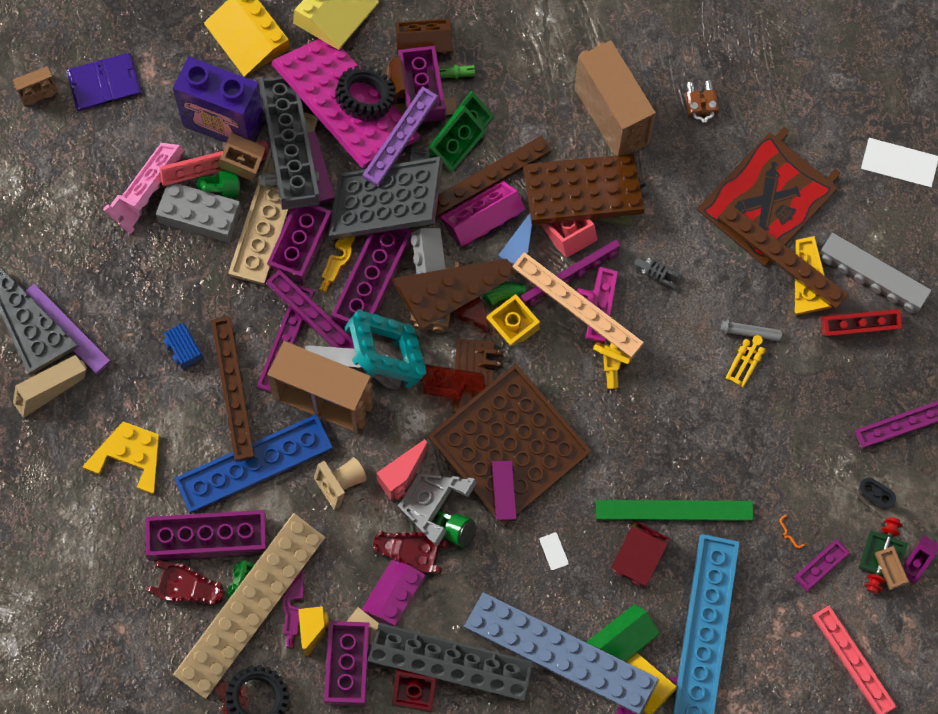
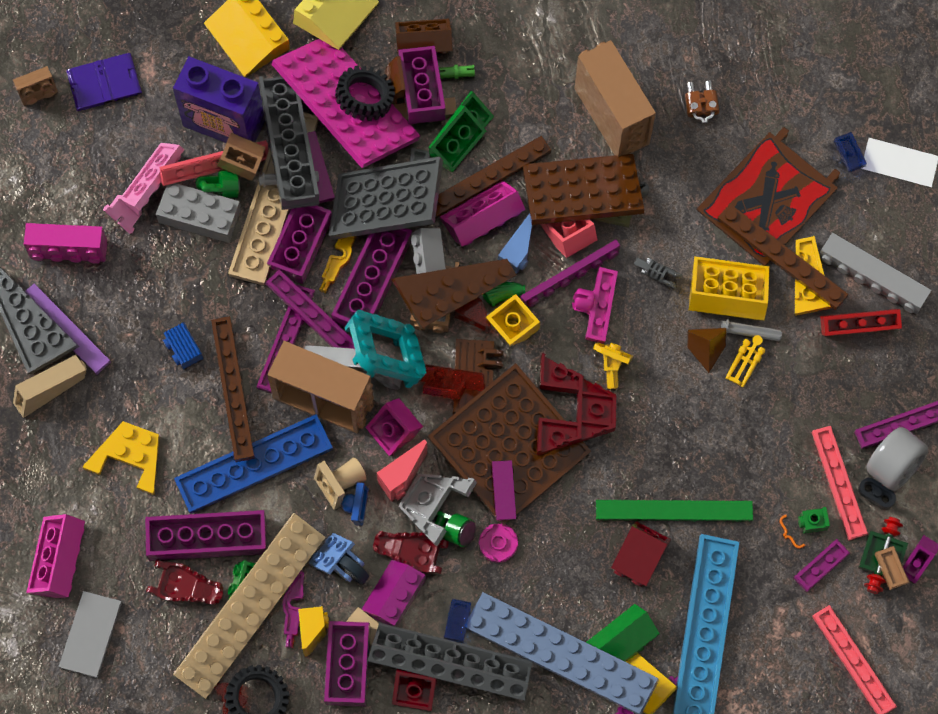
medium lavender tile [362,86,438,187] -> none
light nougat plate [512,252,644,359] -> none
white sticker [539,533,569,570] -> none
none -> dark pink brick [24,223,108,263]
none -> dark pink slope [26,514,85,598]
none -> light grey tile [59,591,122,678]
none -> medium blue plate [309,533,369,585]
none -> blue tile [341,482,369,526]
none -> dark pink slope [365,398,423,456]
none -> clear blue plate [444,599,471,643]
none -> dark pink tile [479,524,518,563]
none -> dark red wing [537,353,617,455]
none -> reddish brown slope [687,328,726,373]
none -> yellow slope [689,256,769,320]
none -> green brick [798,507,830,534]
none -> coral tile [811,426,868,541]
none -> clear blue plate [834,132,867,173]
none -> light grey wheel [866,427,928,491]

